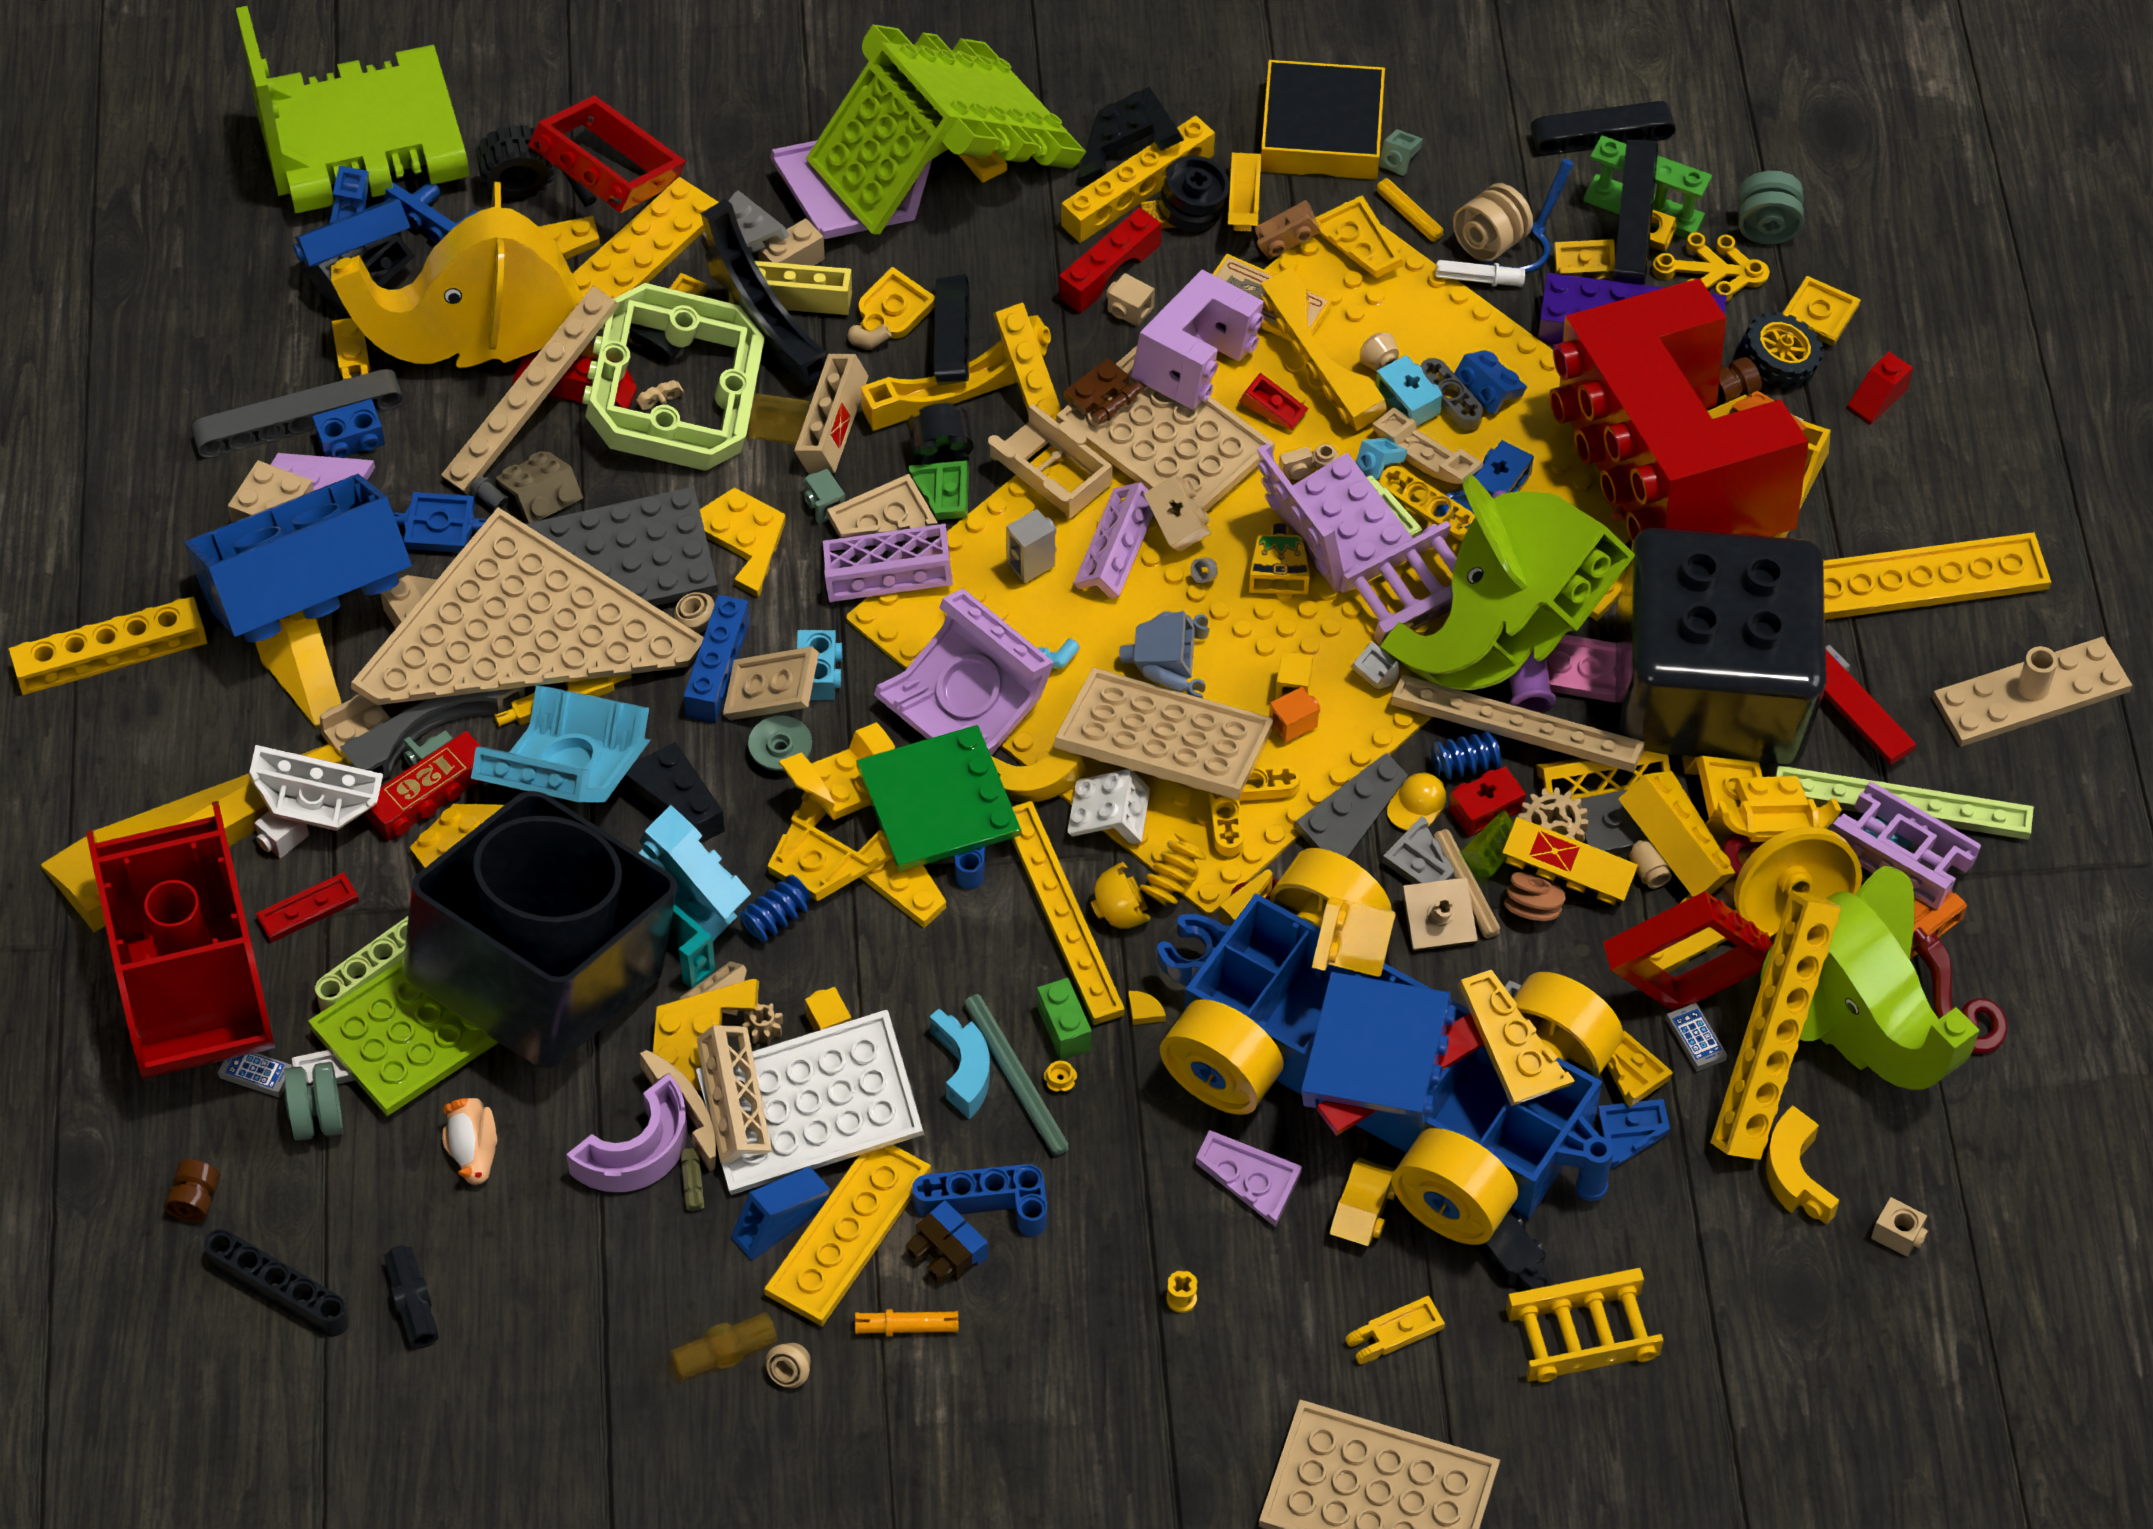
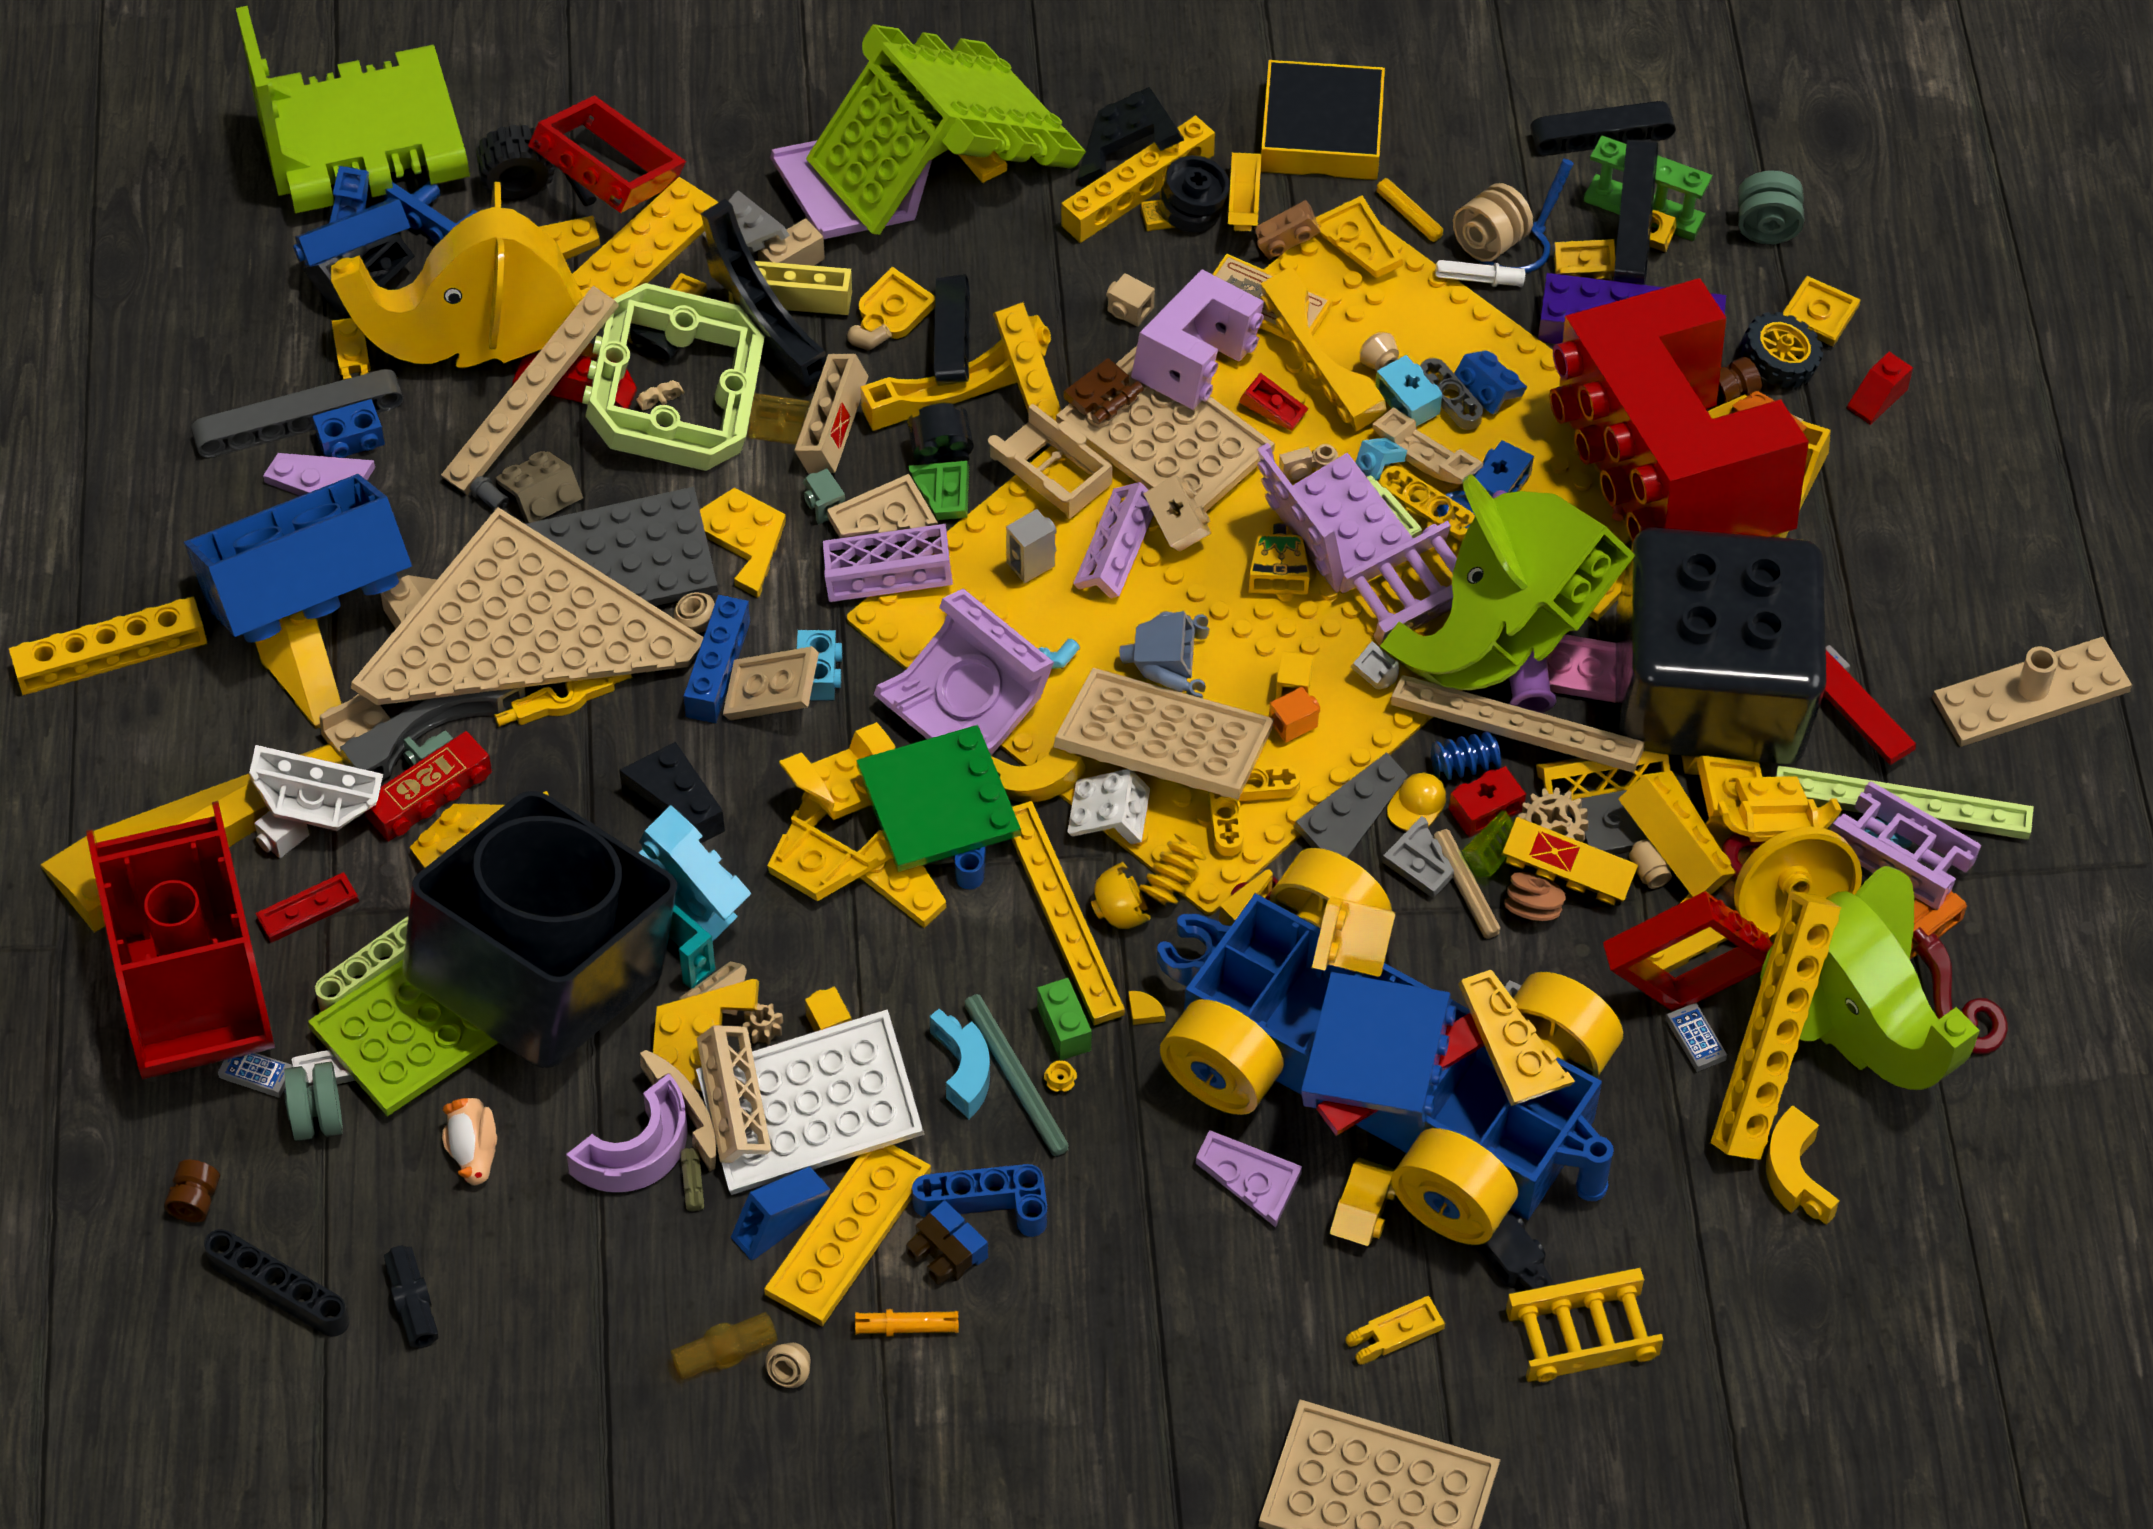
tan brick [228,460,314,523] -> none
blue plate [393,492,487,553] -> none
medium azure panel [471,685,650,802] -> none
blue piece [739,874,811,943] -> none
sand green dish [748,716,812,771] -> none
red arch [1059,207,1162,314] -> none
yellow bush [1166,1271,1197,1313] -> none
light grey hinge [1191,557,1218,583] -> none
sand green bracket [1379,129,1423,176] -> none
tan tile [1402,877,1478,952] -> none
blue wing [1597,1099,1670,1169] -> none
yellow wing [1606,1031,1673,1107] -> none
yellow plant [1652,232,1770,301] -> none
yellow plate [1824,532,2051,620] -> none
tan brick [1871,1197,1928,1257] -> none

